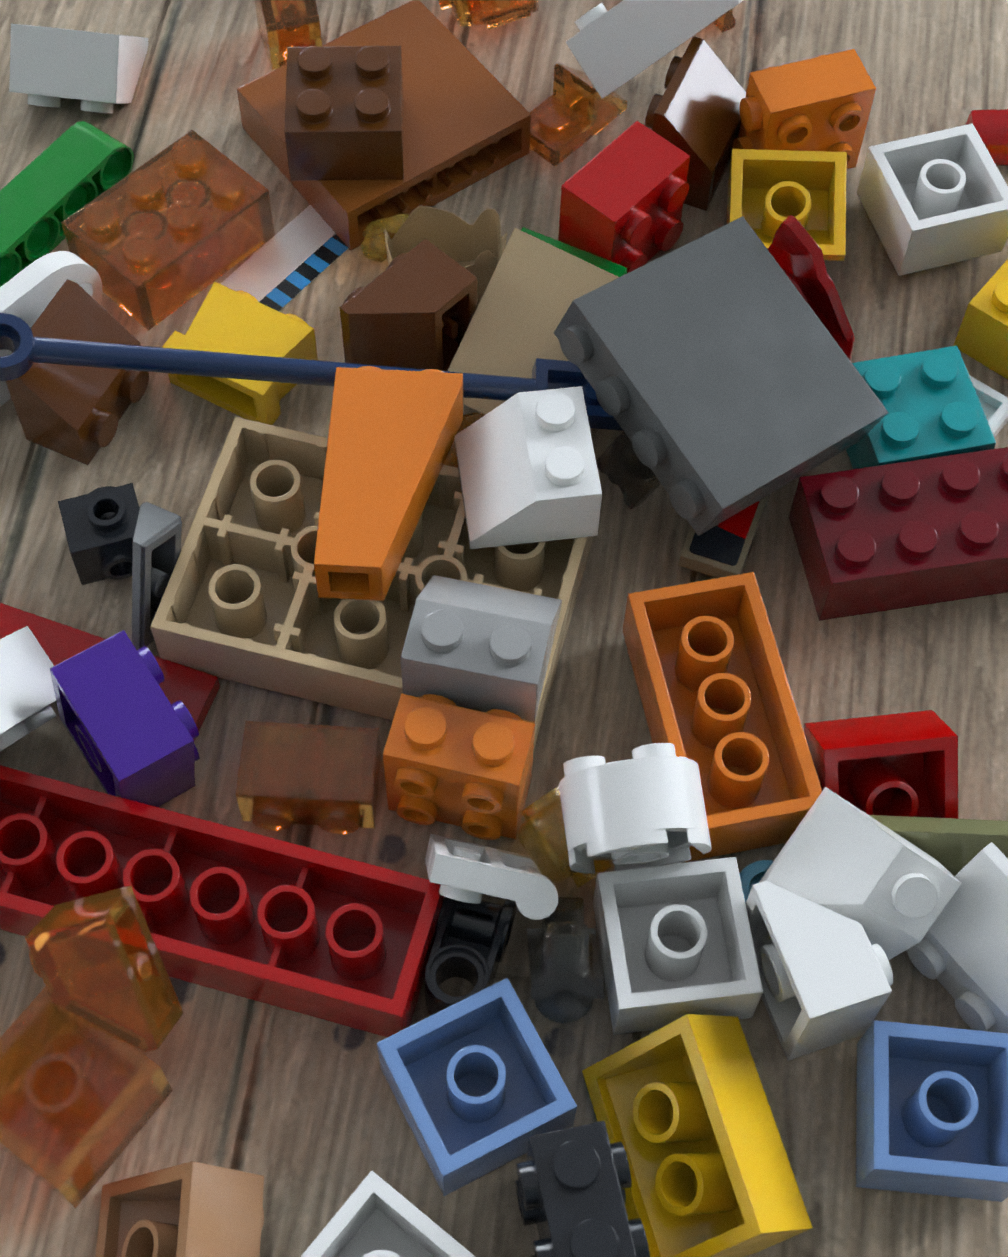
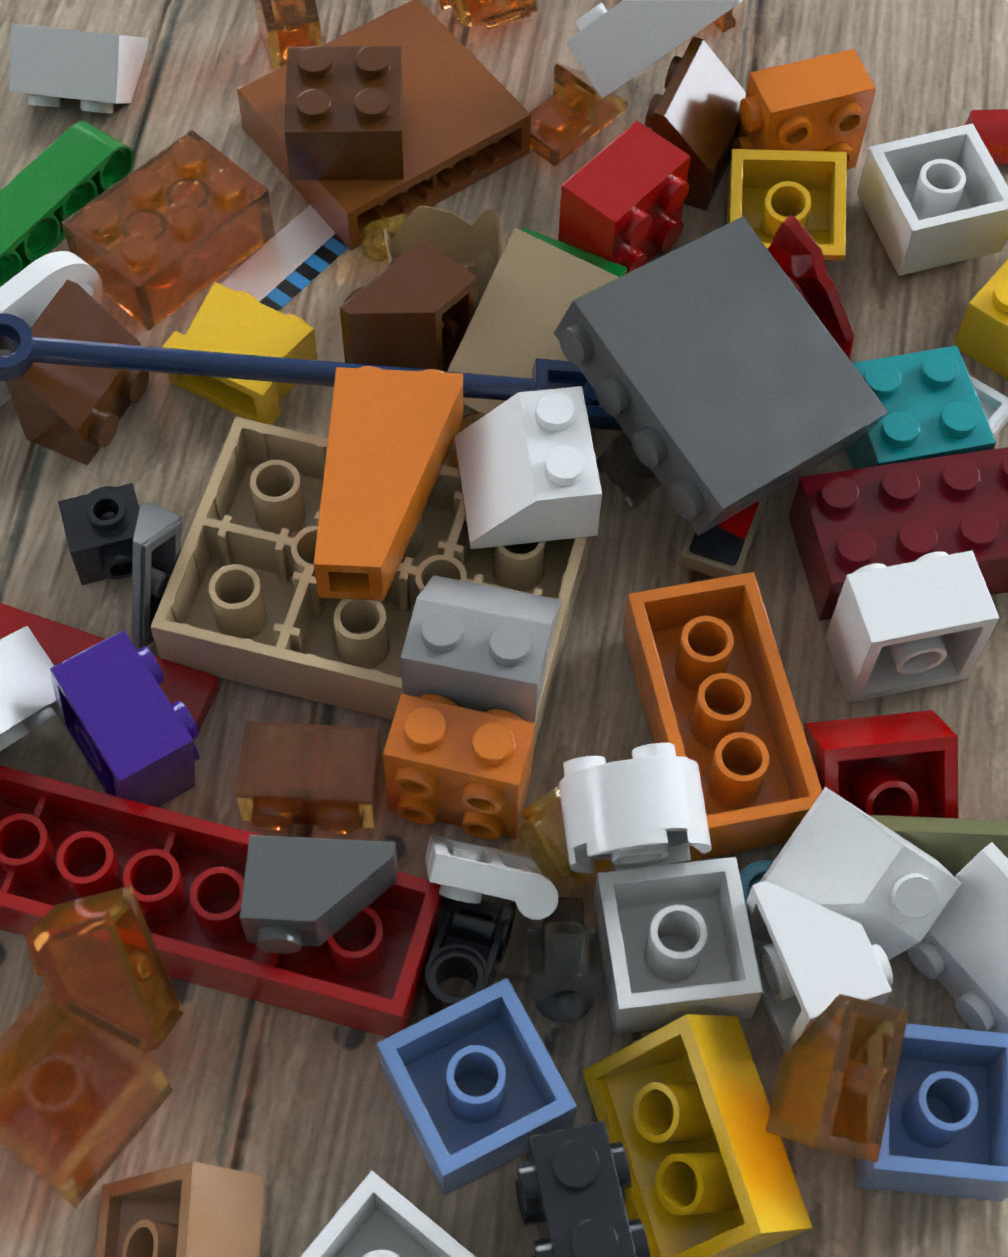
none -> dark grey slope [240,835,398,954]
none -> clear orange slope [765,994,909,1162]
none -> white brick [825,551,999,703]

